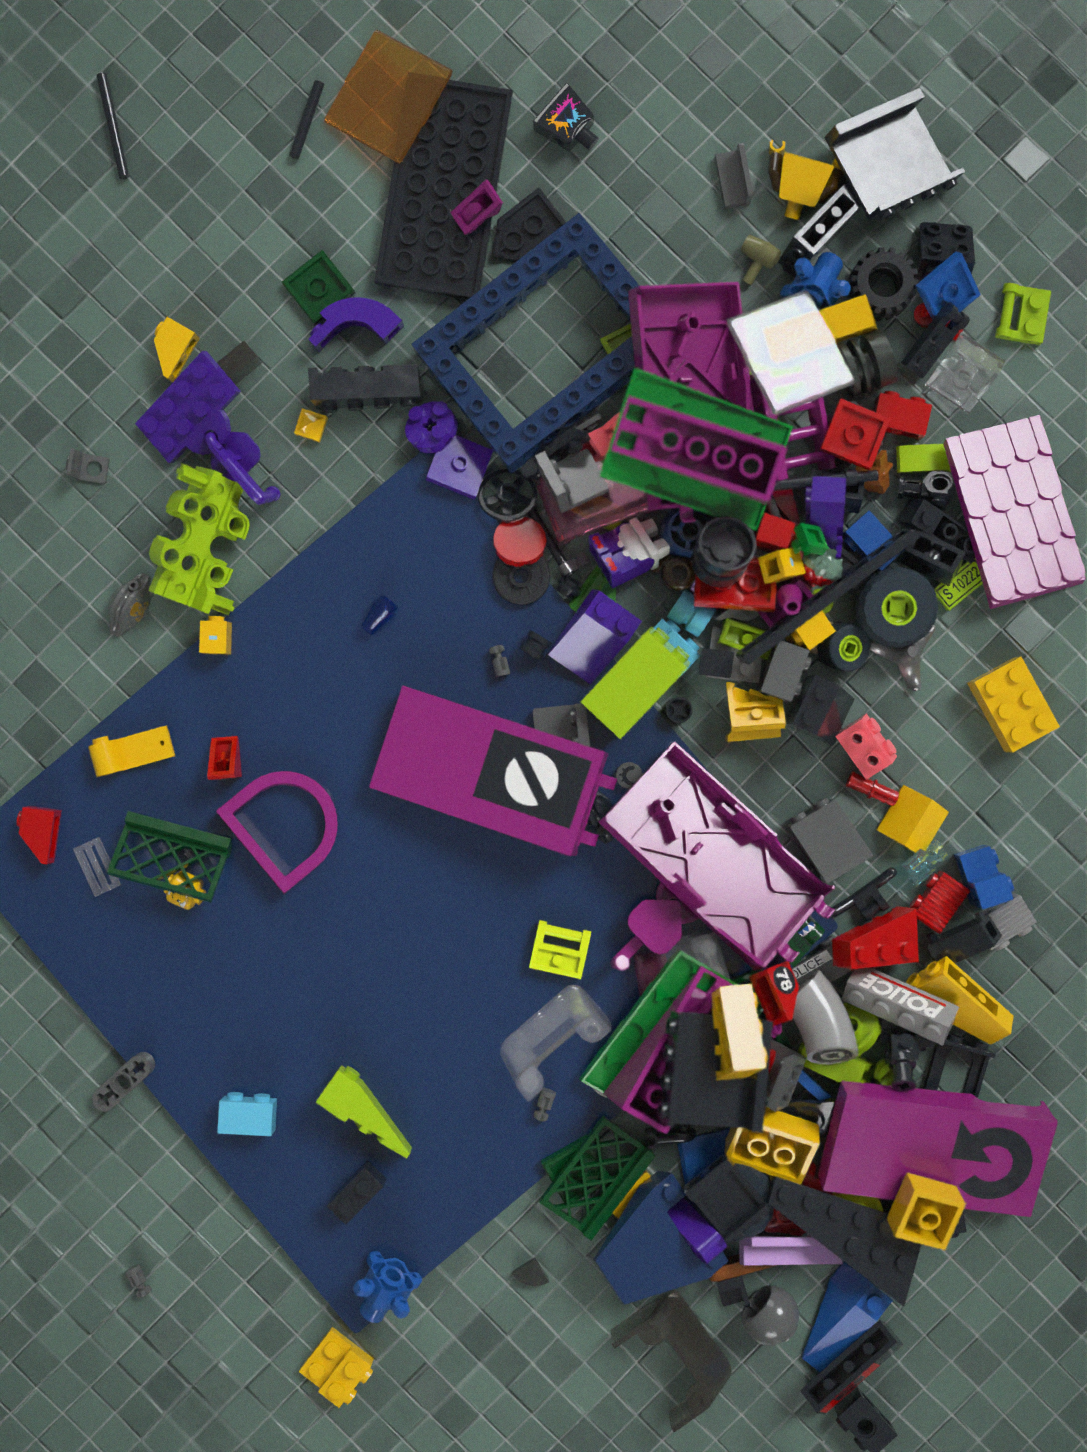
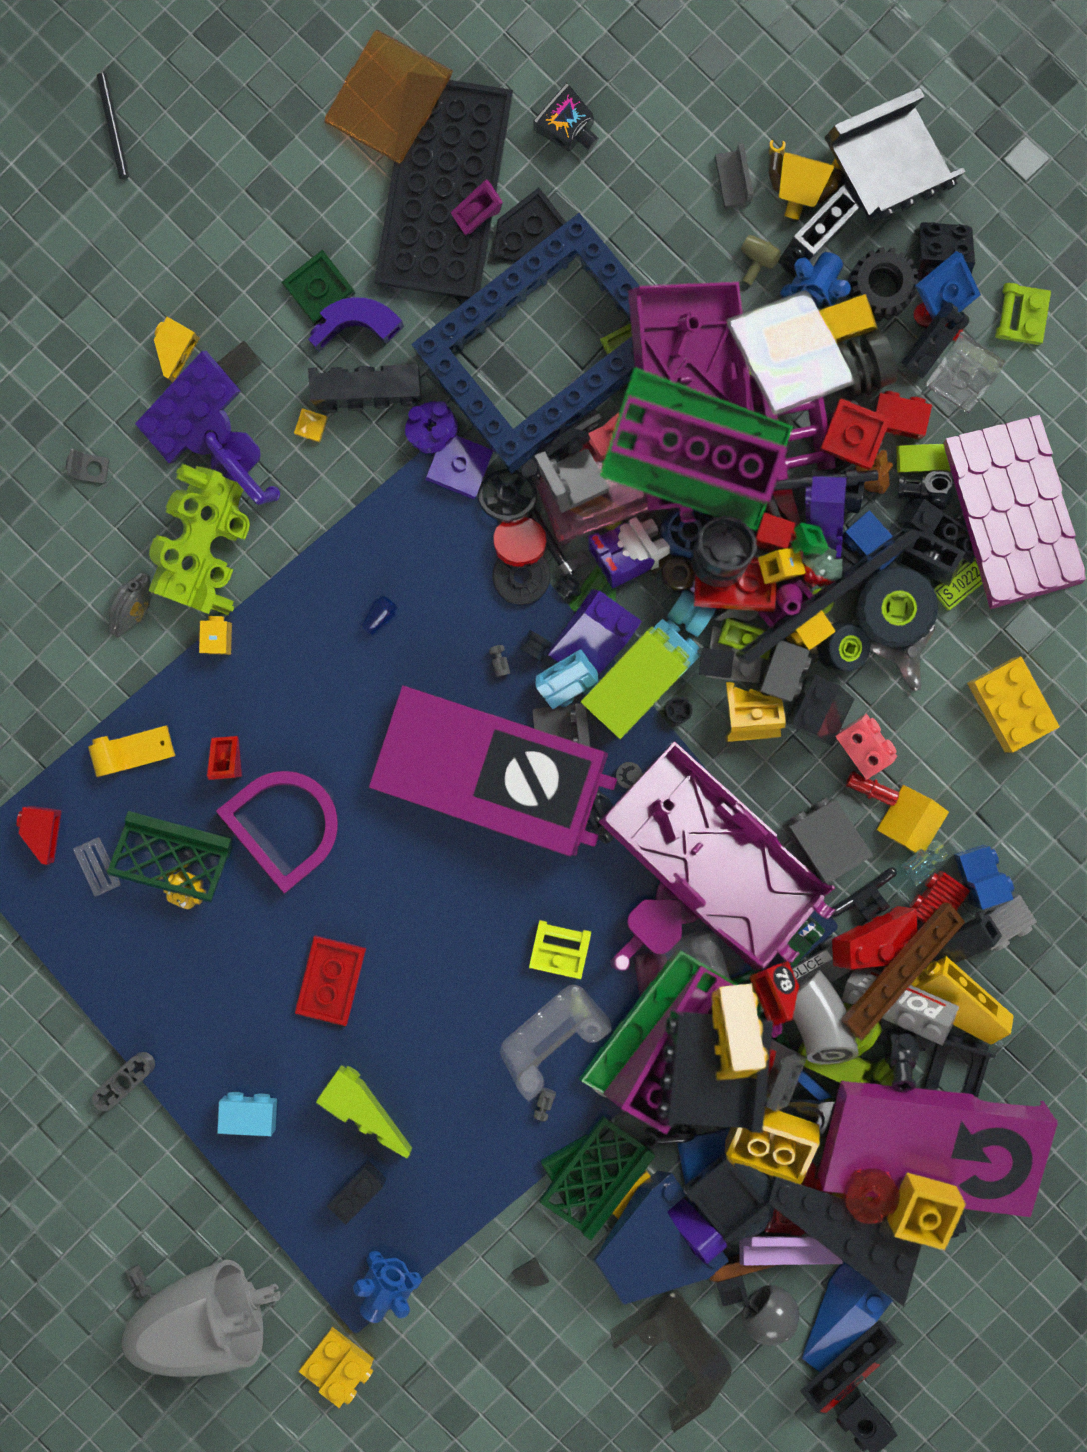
black bar [289,80,325,160] -> none
none -> light grey windscreen [121,1260,280,1377]
none -> red tile [295,935,366,1026]
none -> medium azure brick [535,650,598,709]
none -> reddish brown plate [841,902,965,1040]
none -> clear red plate [843,1168,900,1224]

